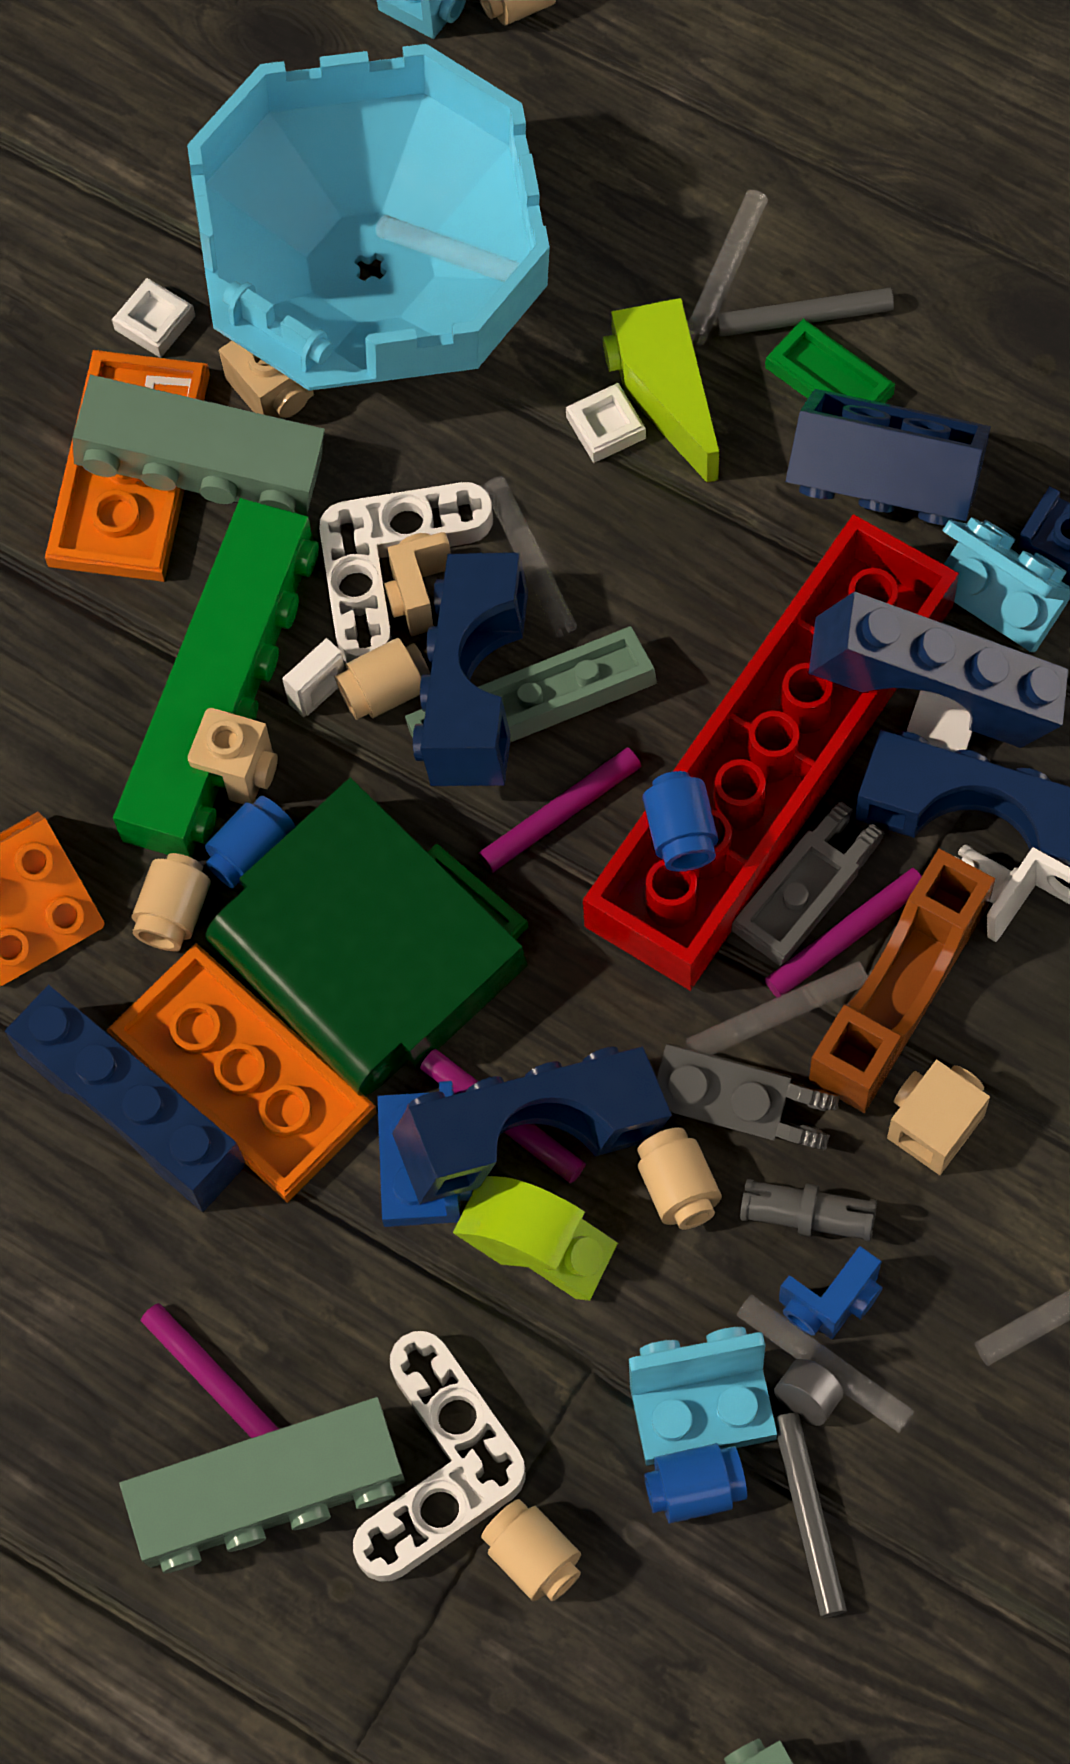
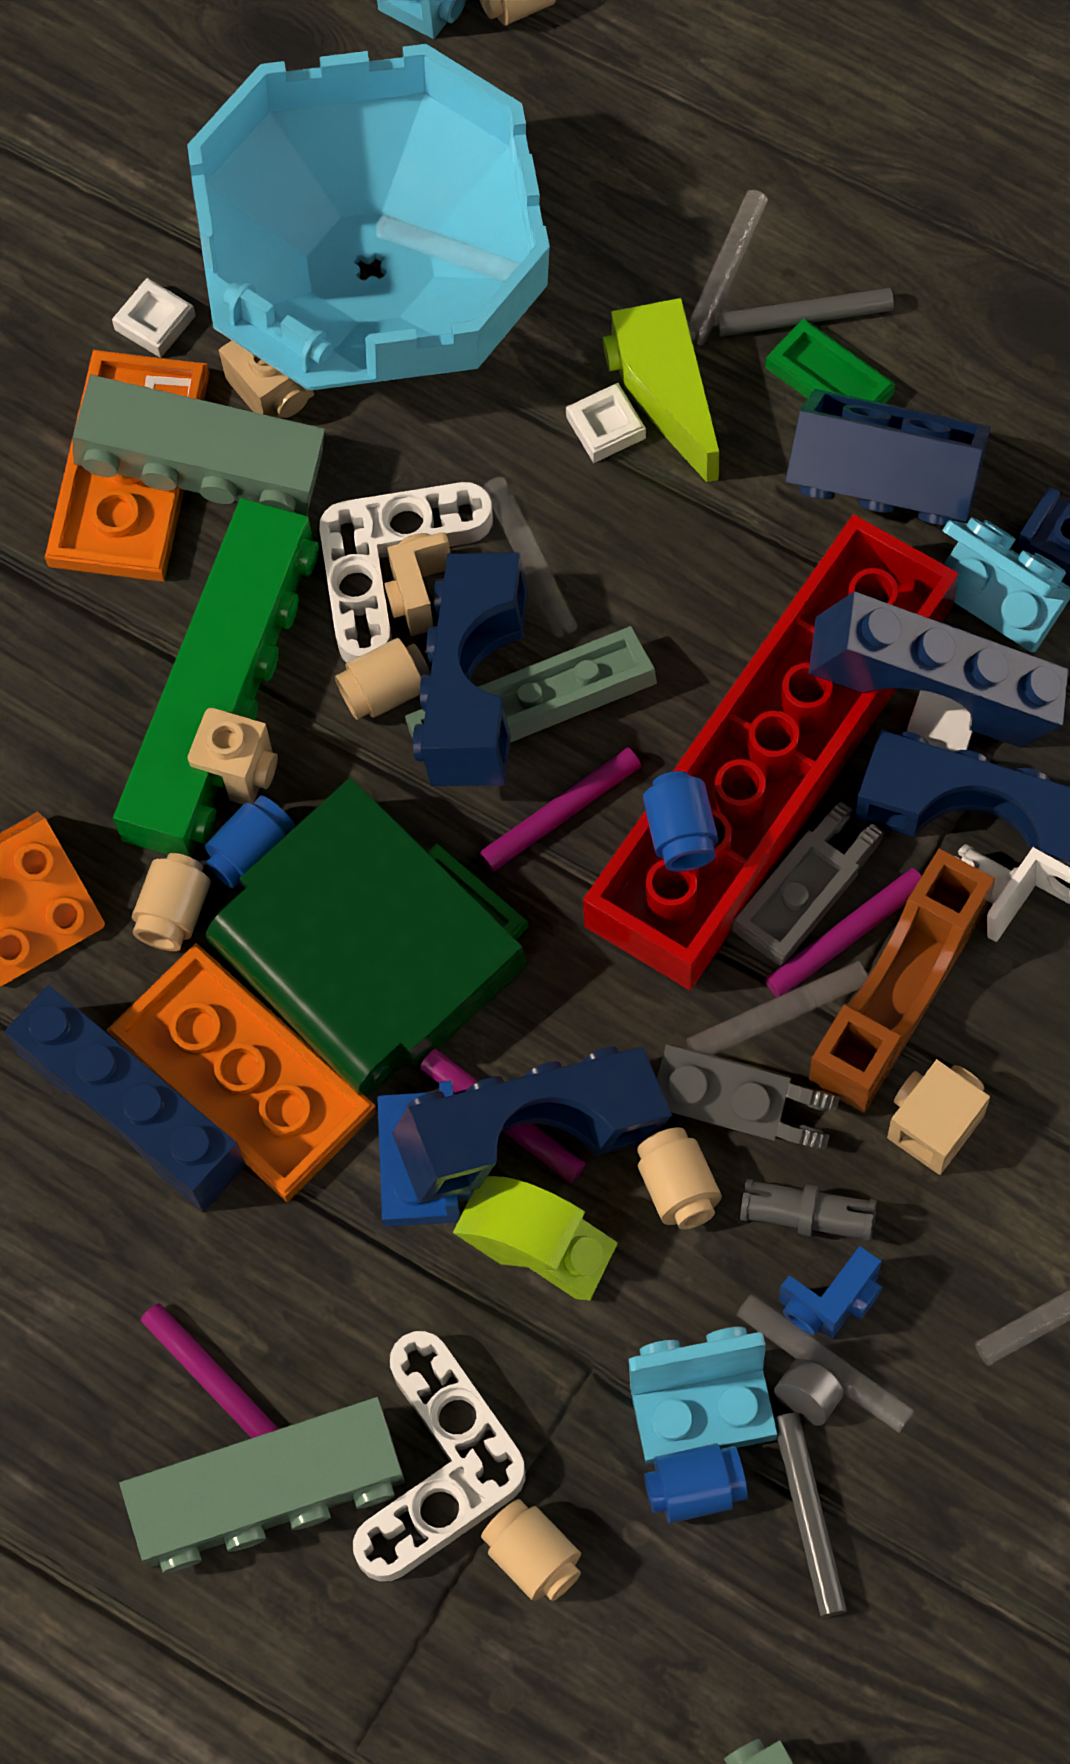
white tile [282,638,345,717] -> none

